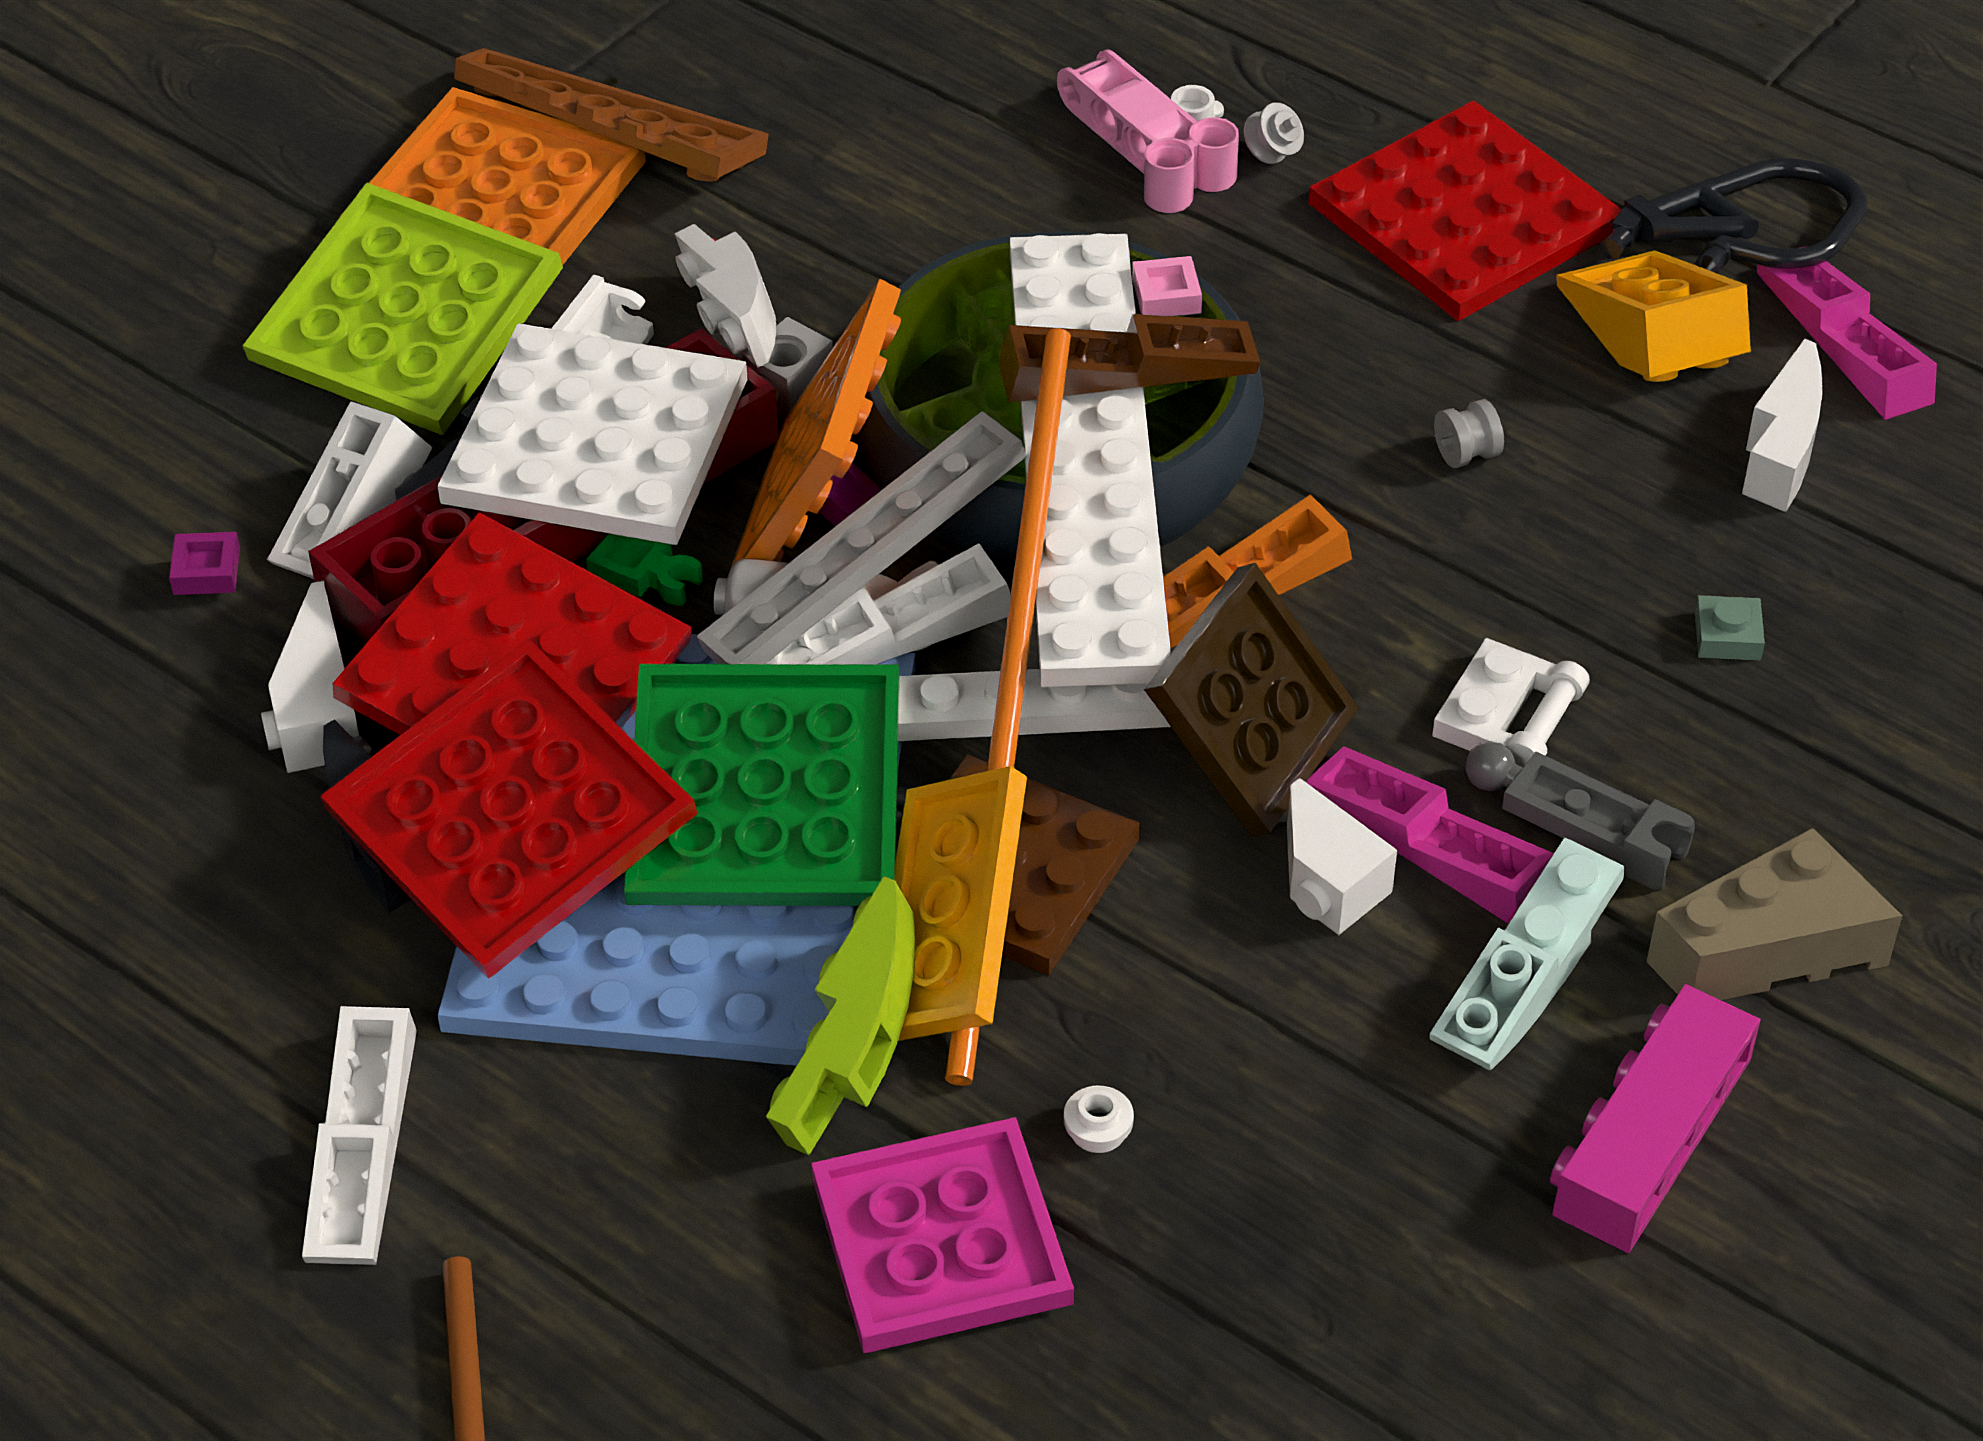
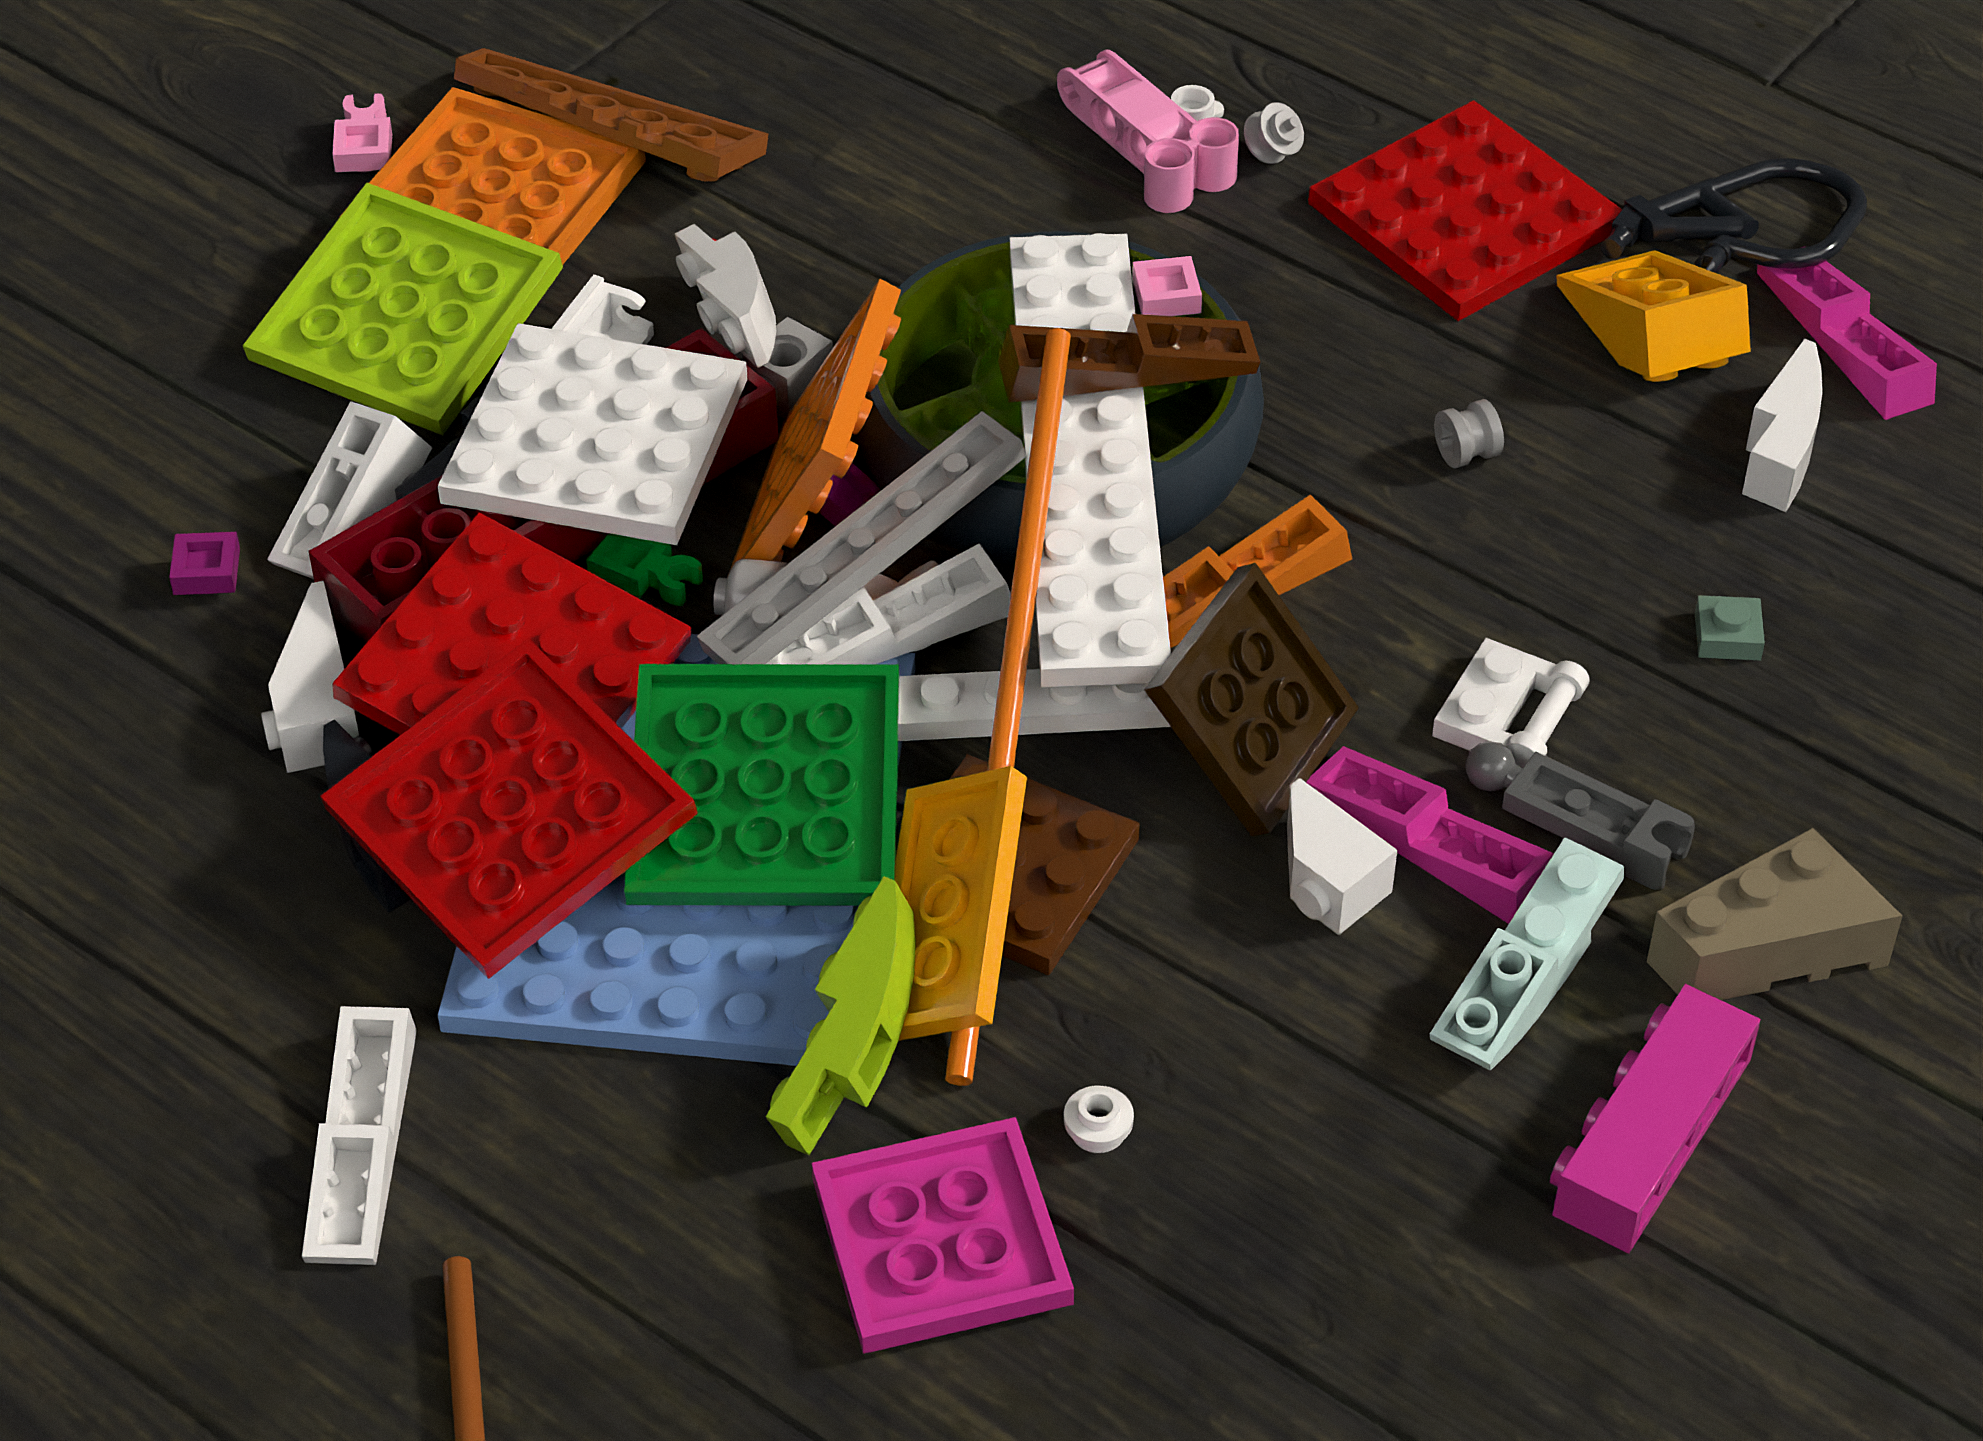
none -> bright pink plate [333,94,392,172]

